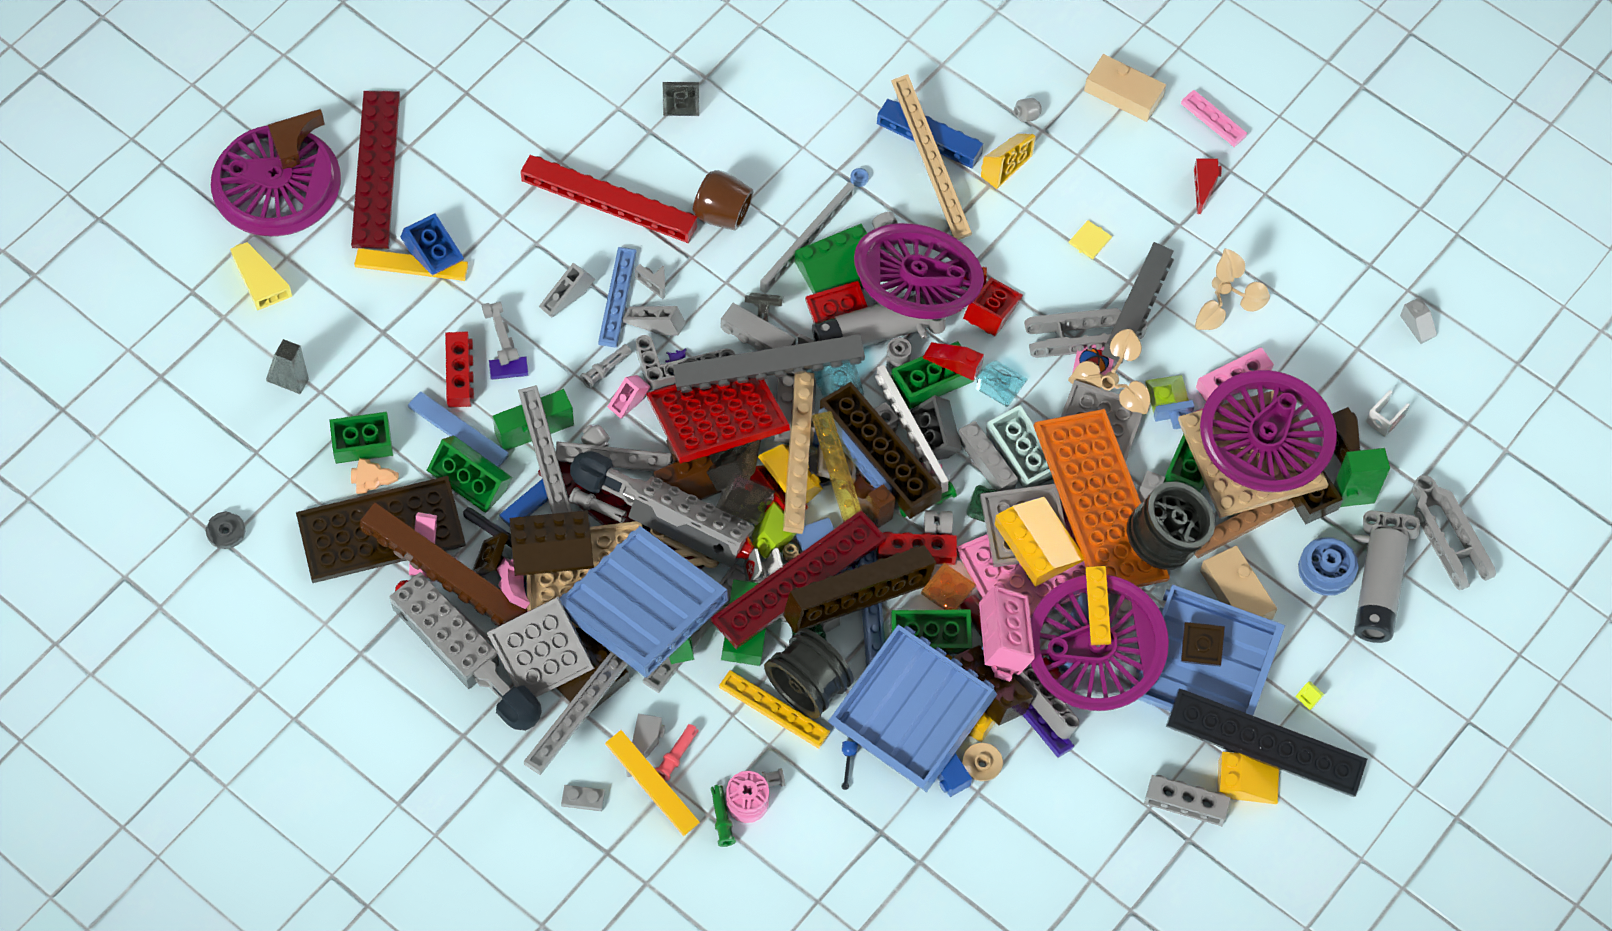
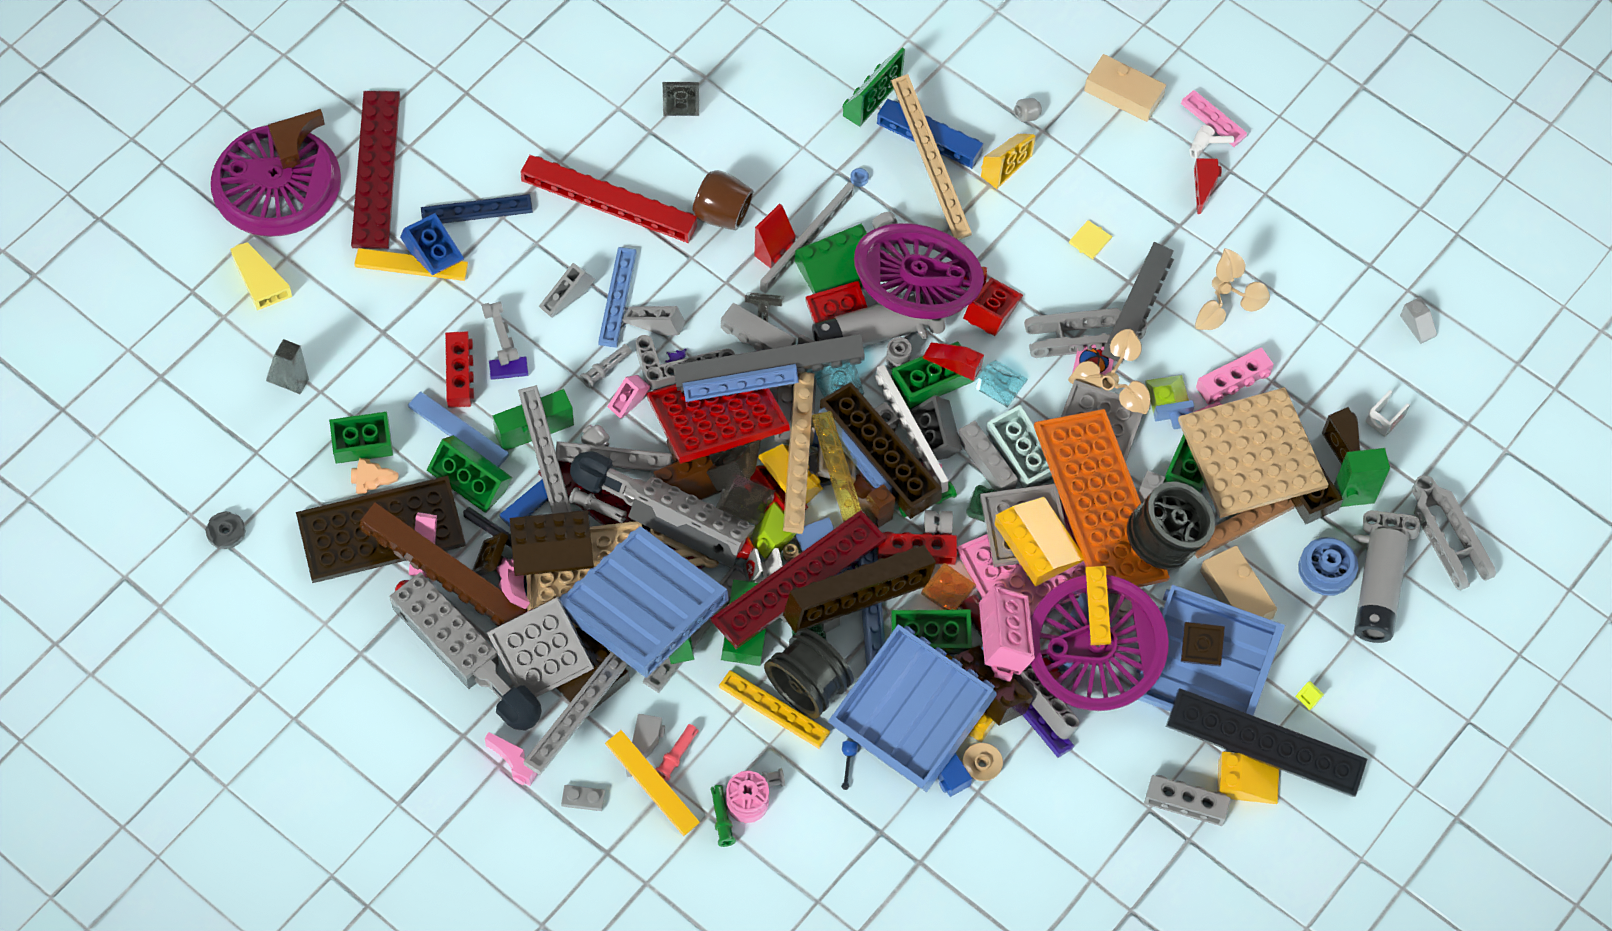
light grey slope [635,264,665,299] -> none
magenta piece [1200,370,1337,492] -> none
none -> dark blue tile [421,194,533,224]
none -> bright pink slope [485,732,537,786]
none -> medium blue tile [683,364,799,402]
none -> red slope [754,203,796,268]
none -> green slope [842,47,905,127]
none -> white piece [1189,125,1235,159]

